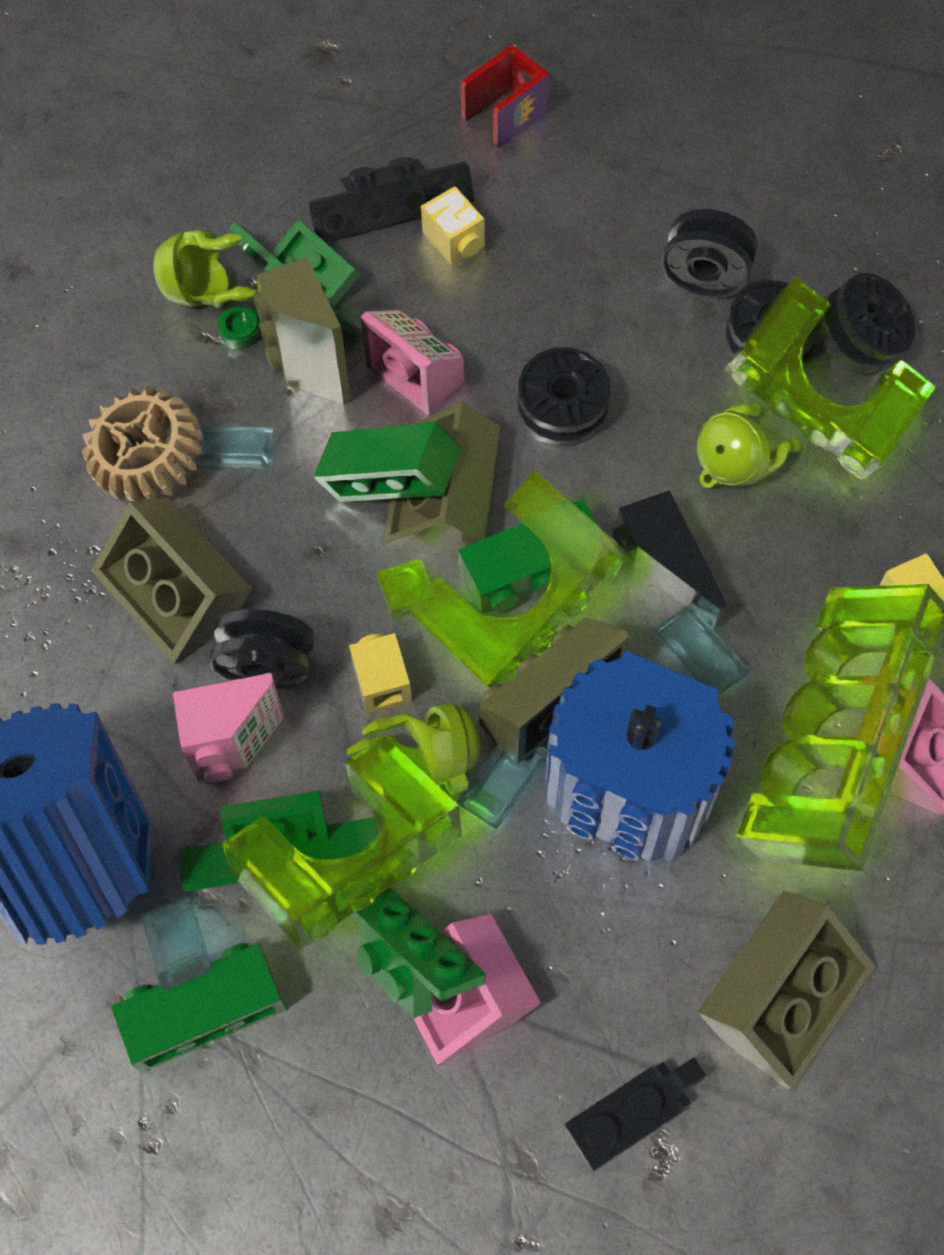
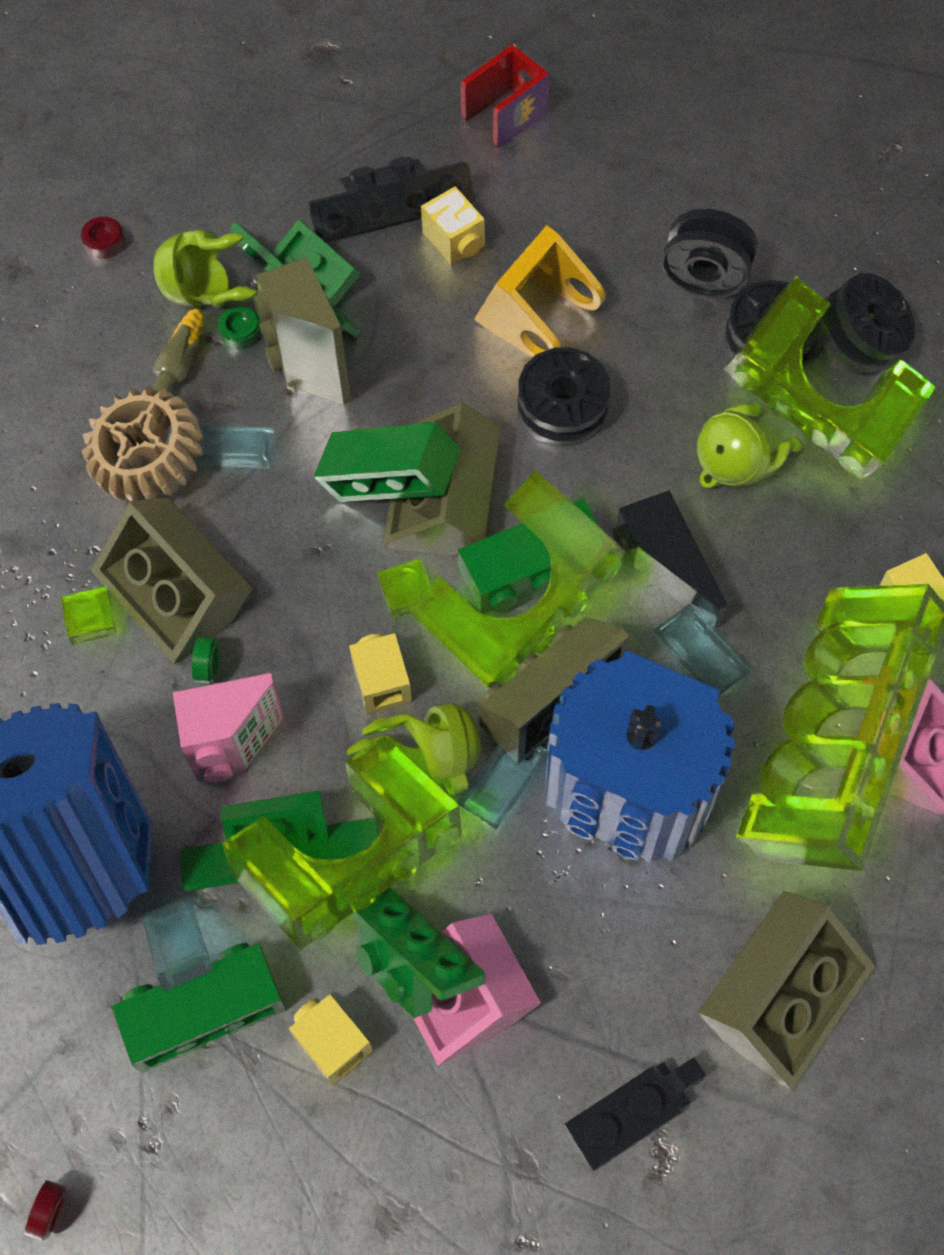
black wheel [209,609,315,689] -> none
bright pink slope [360,310,464,416] -> none
none -> dark red tile [25,1180,67,1241]
none -> clear neon green plate [60,586,117,645]
none -> dark red tile [81,216,125,259]
none -> olive piece [152,308,205,392]
none -> green tile [192,636,220,684]
none -> light yellow brick [289,994,373,1086]
none -> yellow hose [474,225,605,357]

